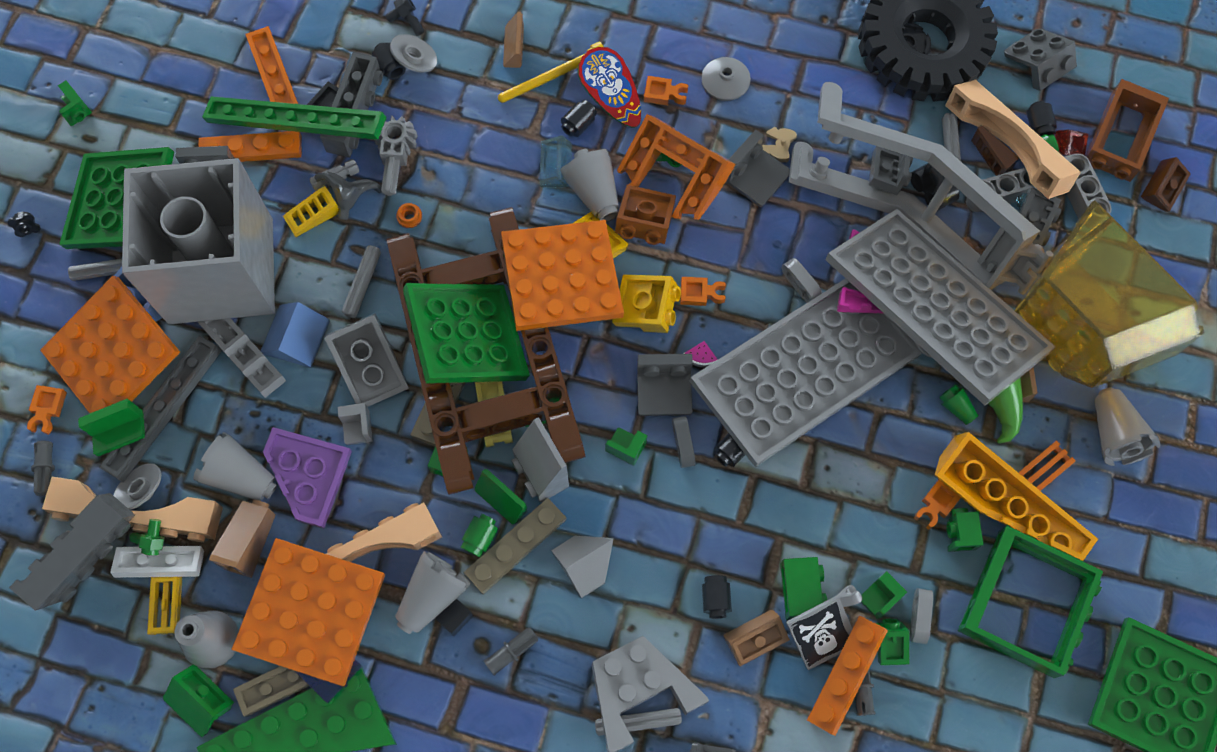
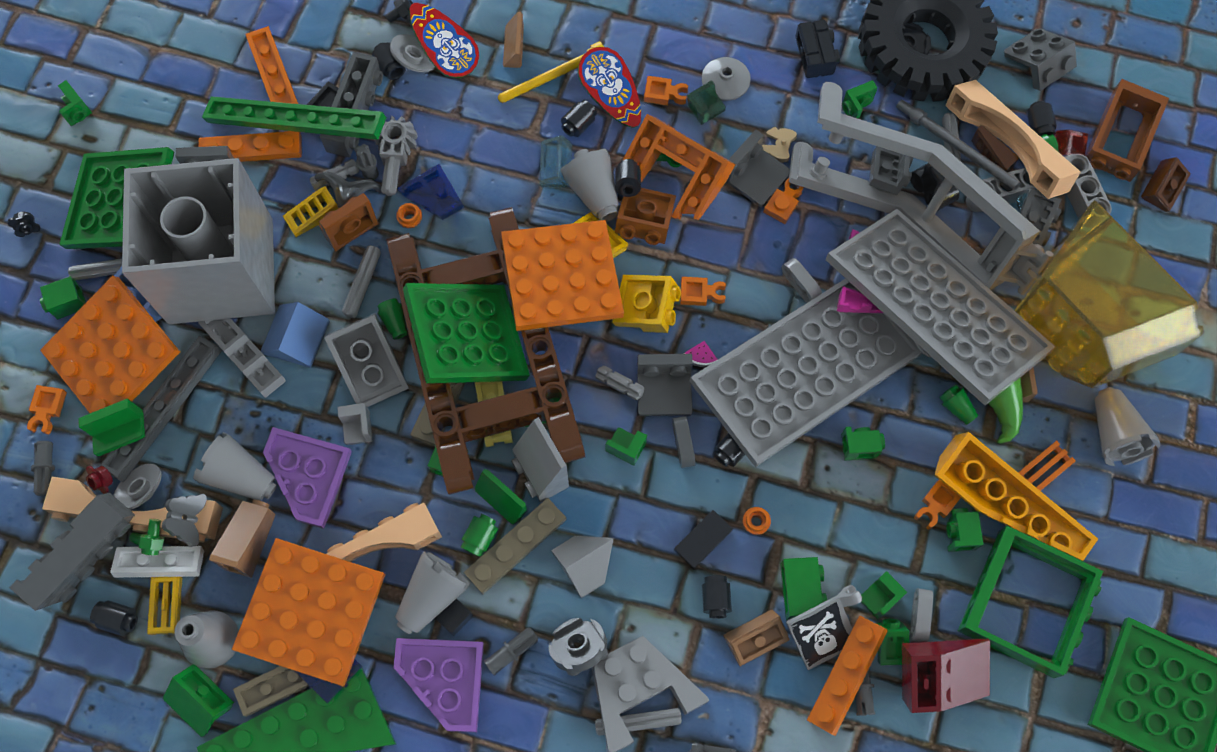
none -> green brick [40,276,86,320]
none -> dark red plate [86,465,113,494]
none -> black brick [90,600,138,636]
none -> dark grey animal [162,494,207,547]
none -> dark orange plate [319,193,378,252]
none -> dark grey axle [355,144,379,181]
none -> green cone [377,298,408,340]
none -> medium lavender plate [393,638,484,732]
none -> clear blue wing [397,164,465,220]
none -> shield [409,3,479,78]
none -> plate [548,618,608,676]
none -> light grey axle [595,366,645,400]
none -> black brick [615,159,641,197]
none -> black tile [674,510,733,570]
none -> clear green panel [687,80,726,125]
none -> orange plate [743,507,771,535]
none -> orange plate [763,178,804,224]
none -> black brick [795,20,840,78]
none -> green brick [841,427,885,461]
none -> green bracket [842,80,878,119]
none -> flat silver bar [896,99,1021,190]
none -> dark red slope [902,639,990,713]

